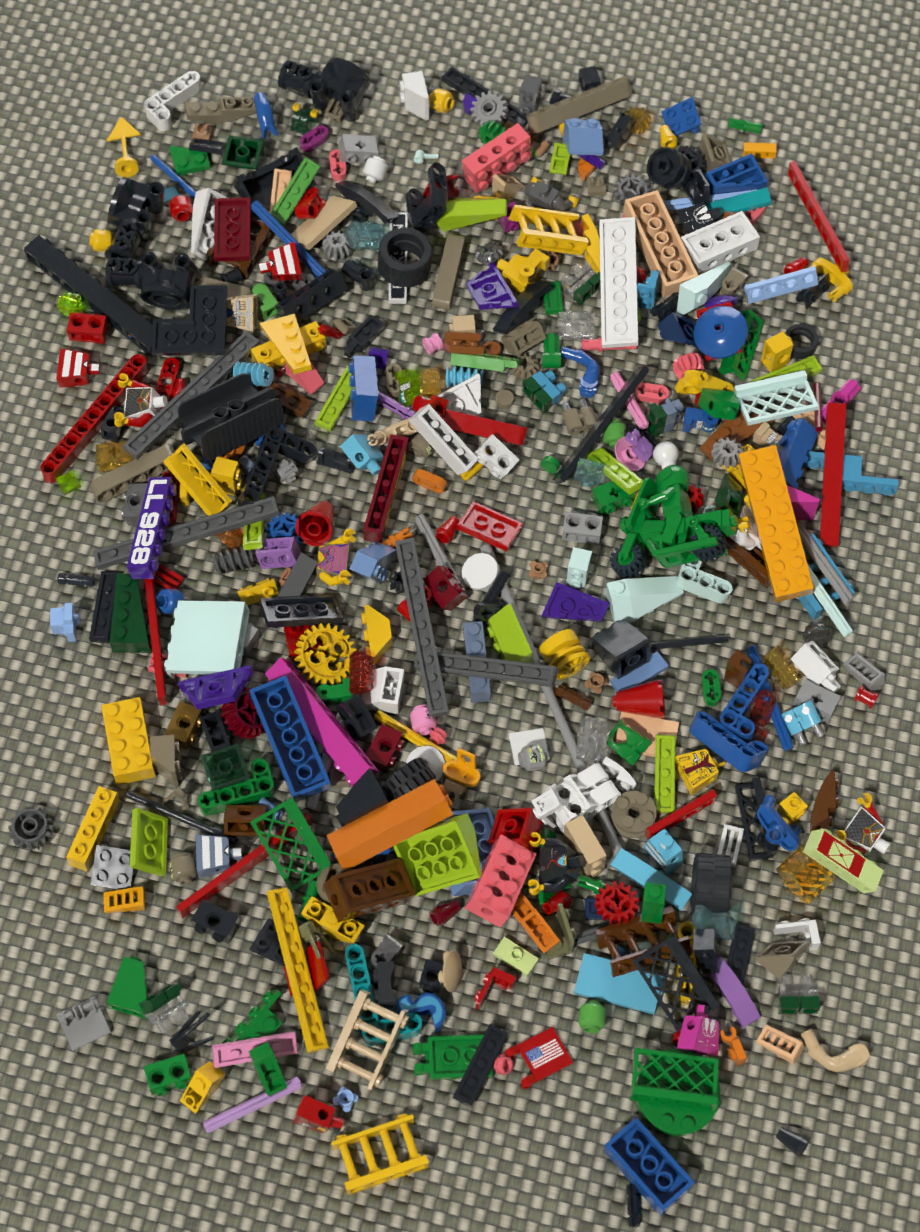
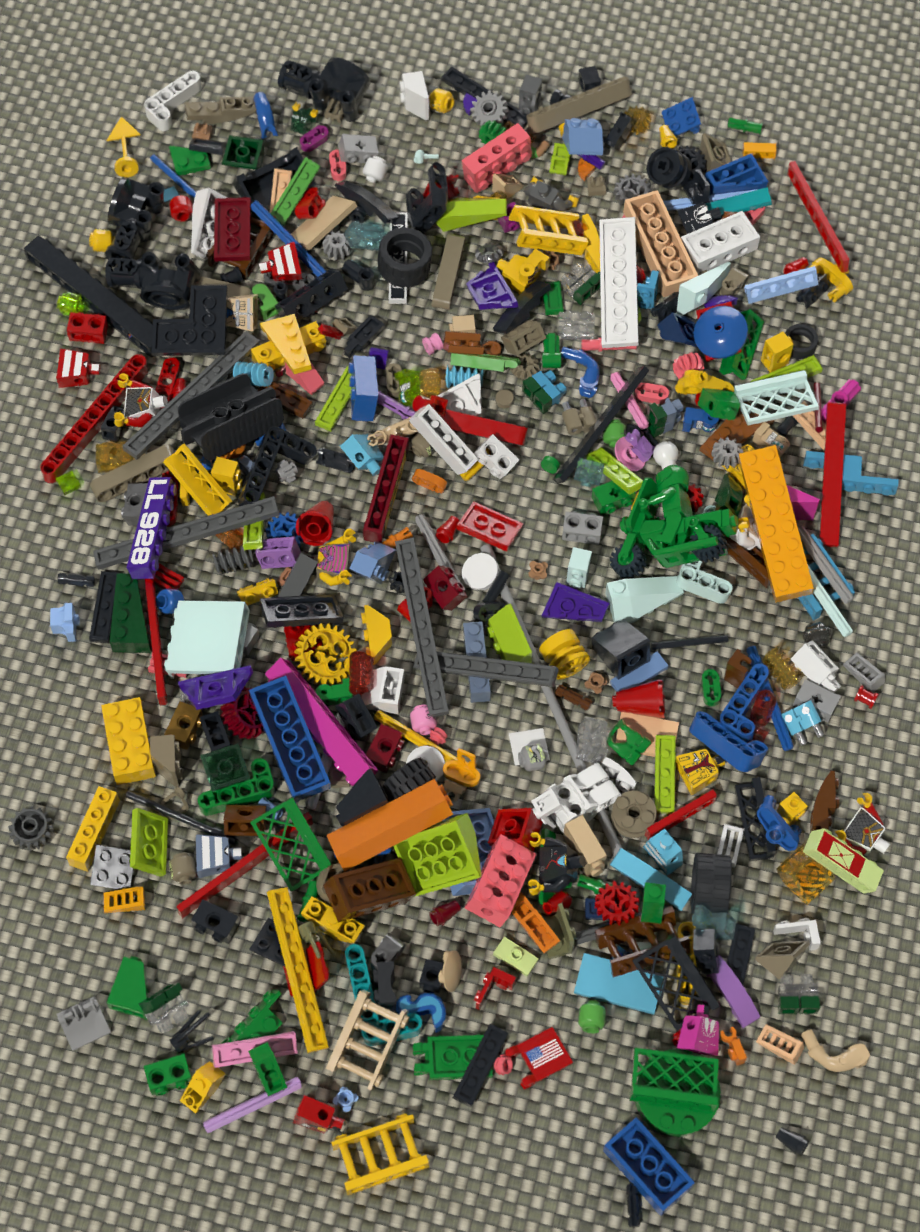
blue wedge [777,418,818,489] -> none

